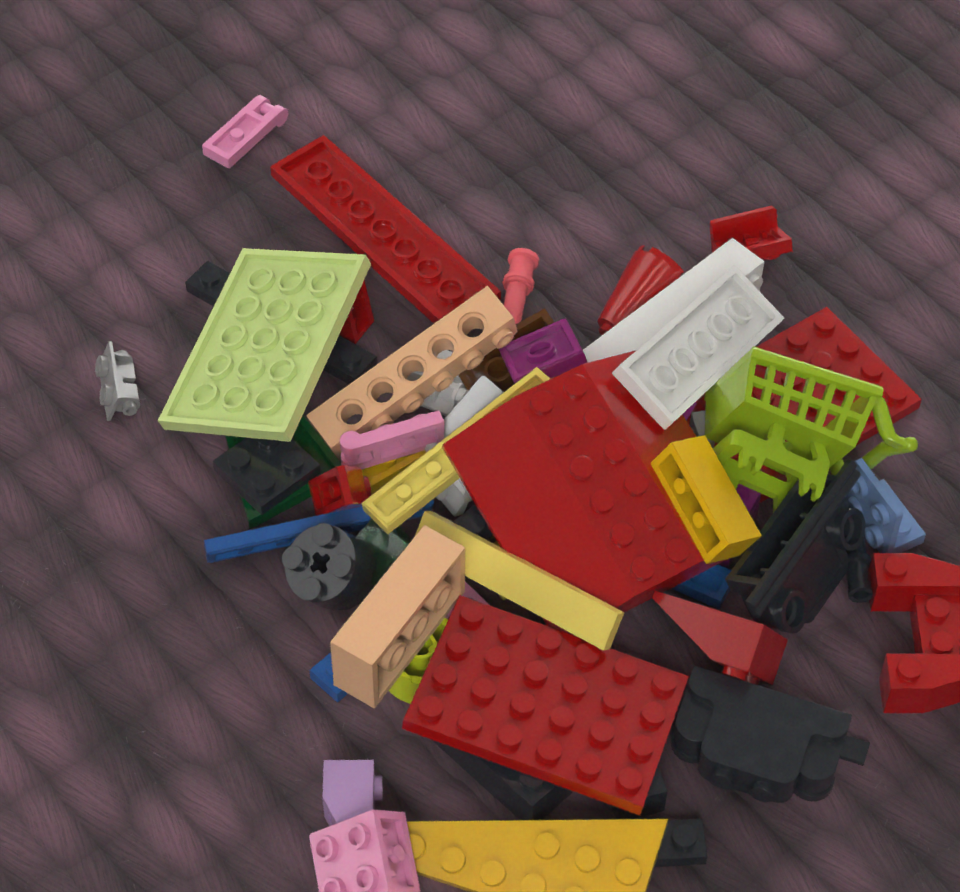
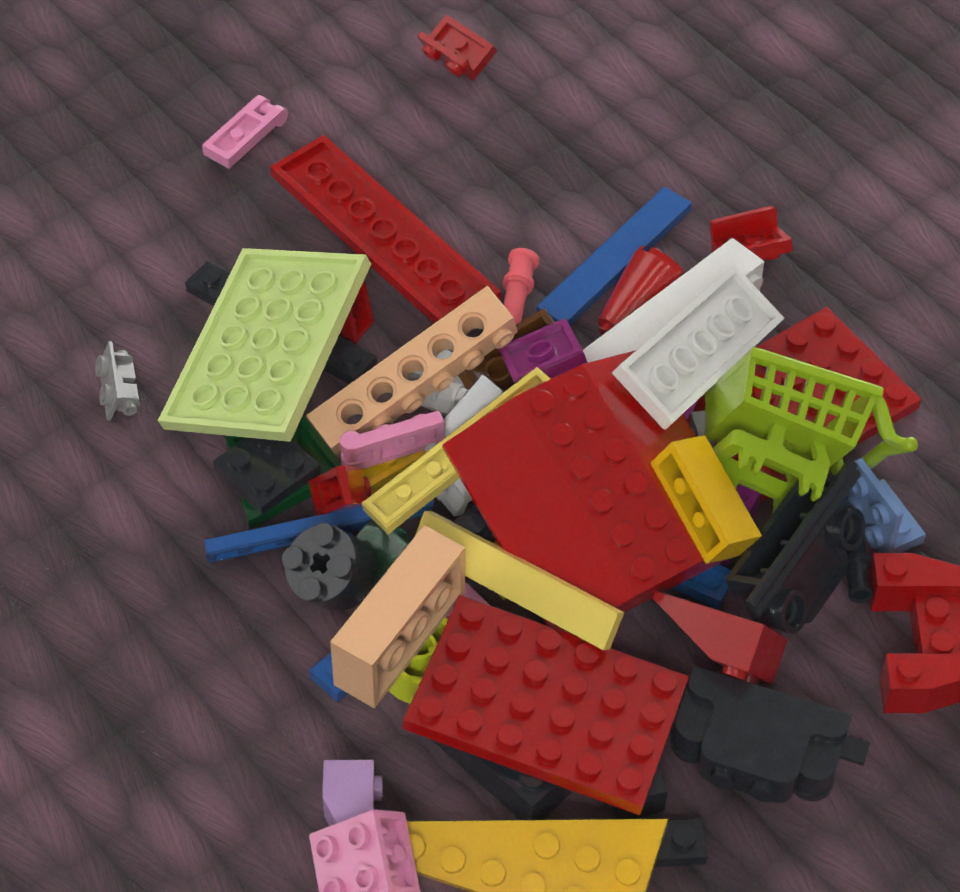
none -> red bracket [417,14,497,81]
none -> blue tile [536,186,692,326]

